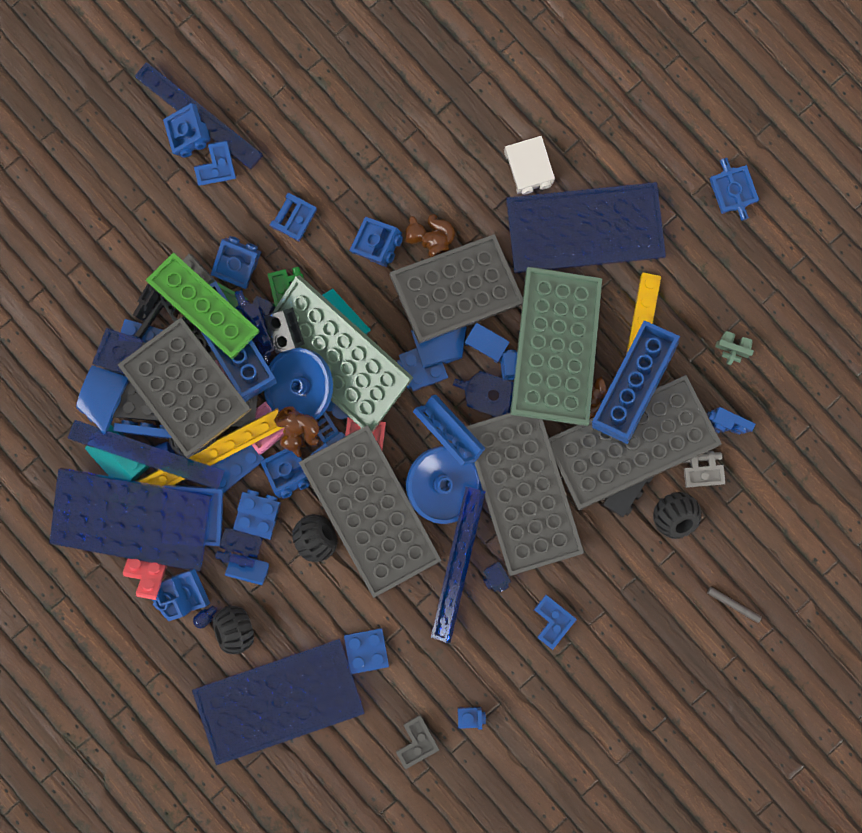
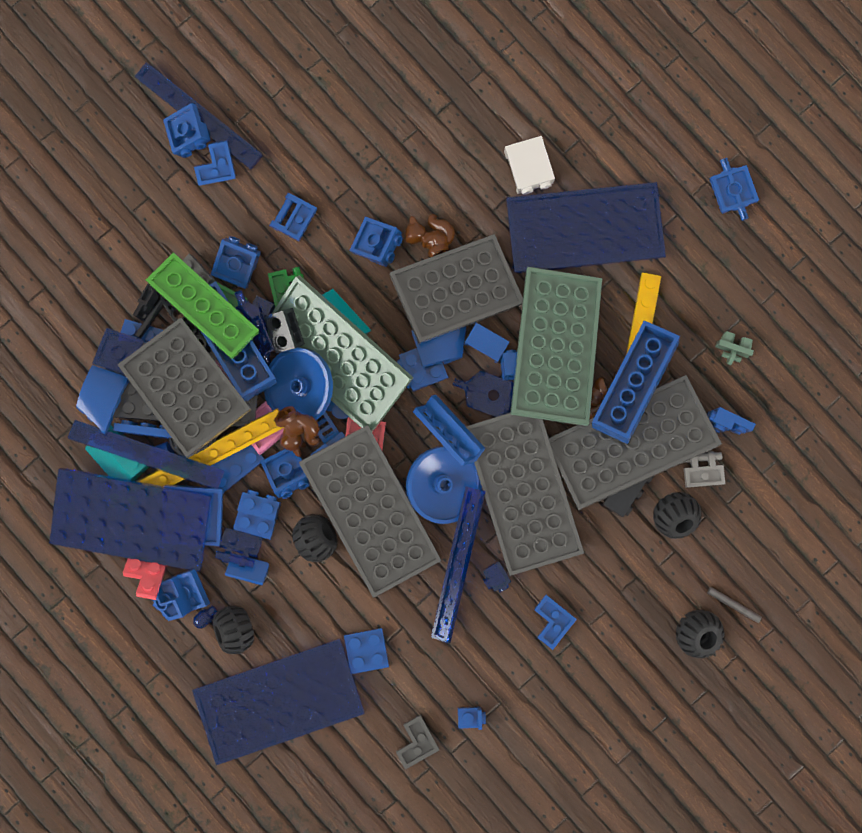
none -> black wheel [676,610,725,658]

